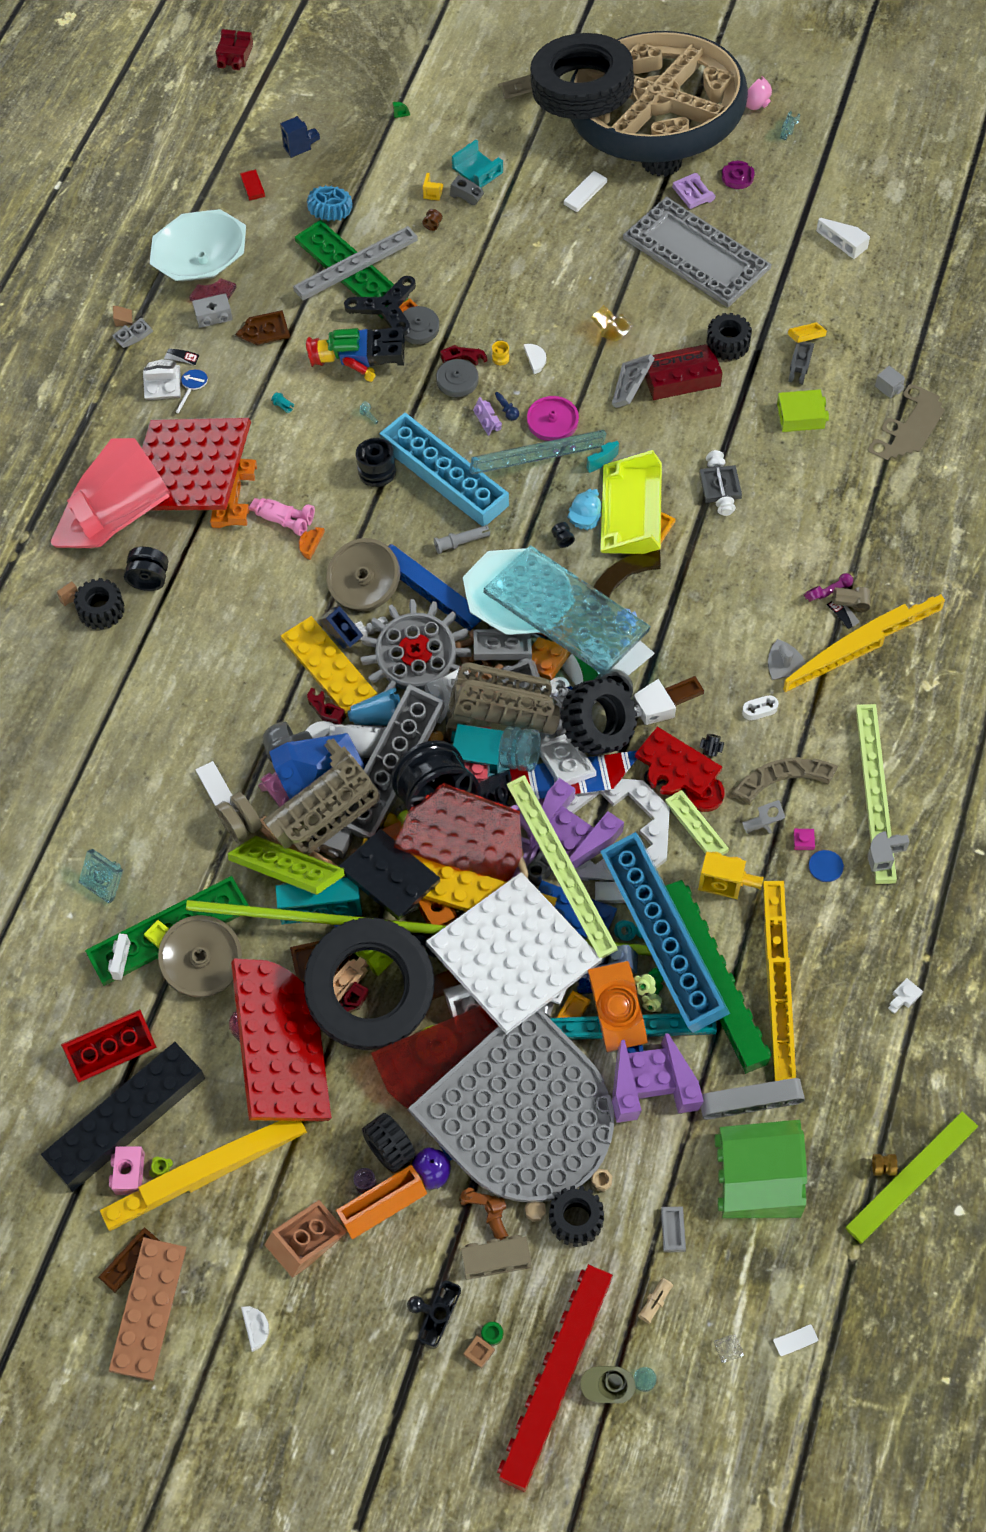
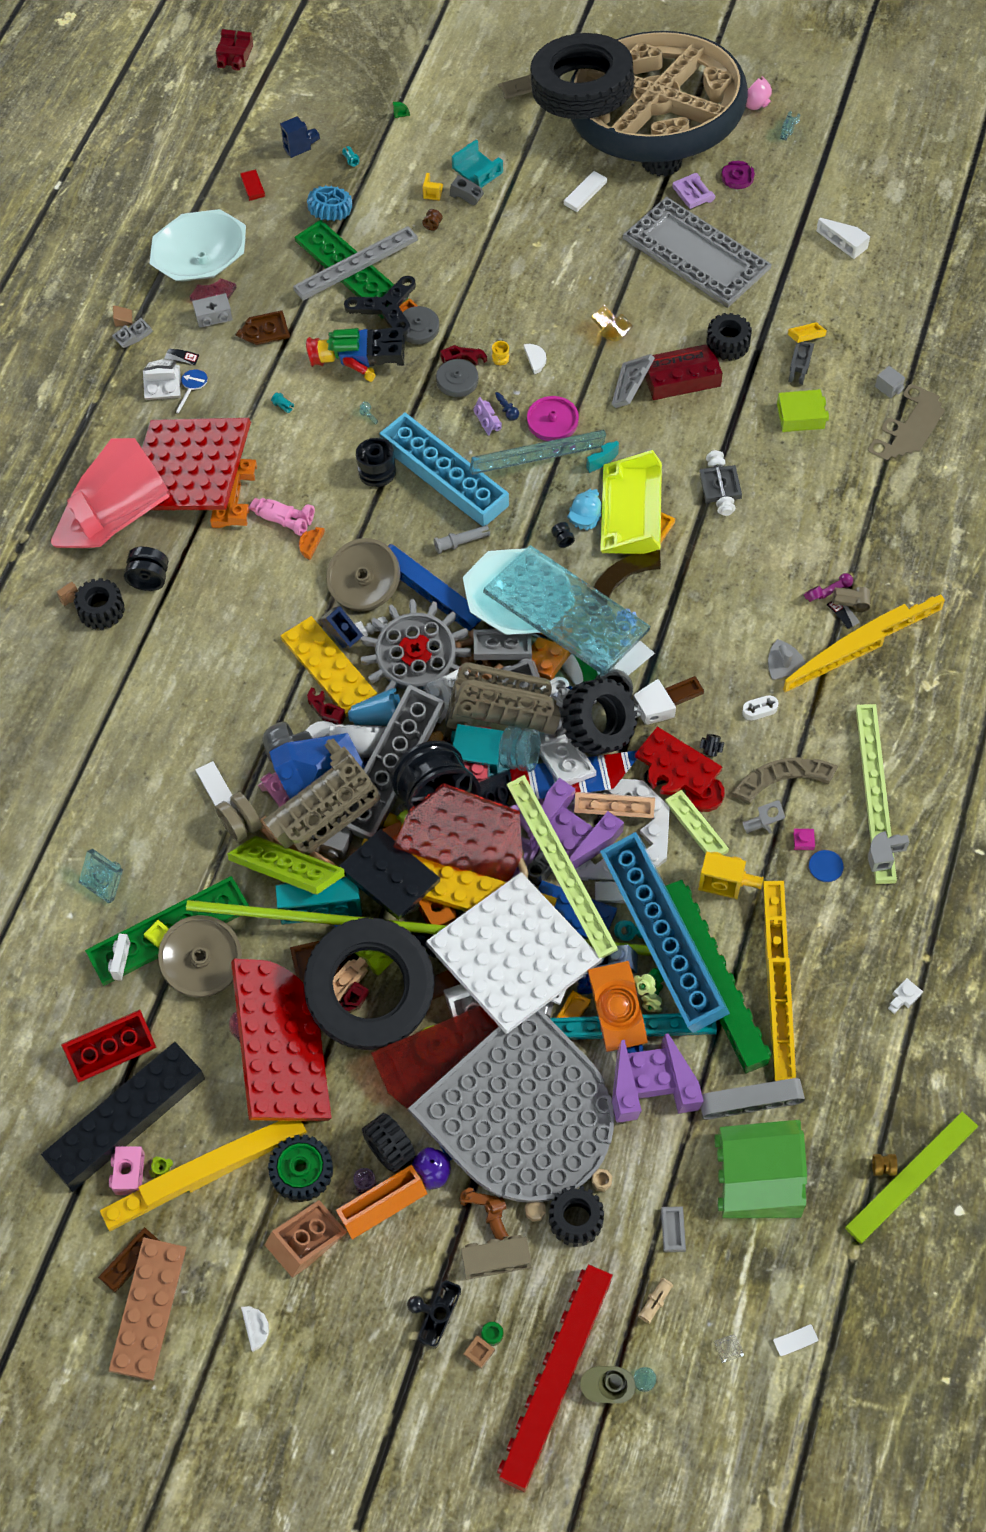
none -> wheel [268,1135,333,1202]
none -> teal pin [342,146,359,167]
none -> light nougat plate [574,792,655,818]

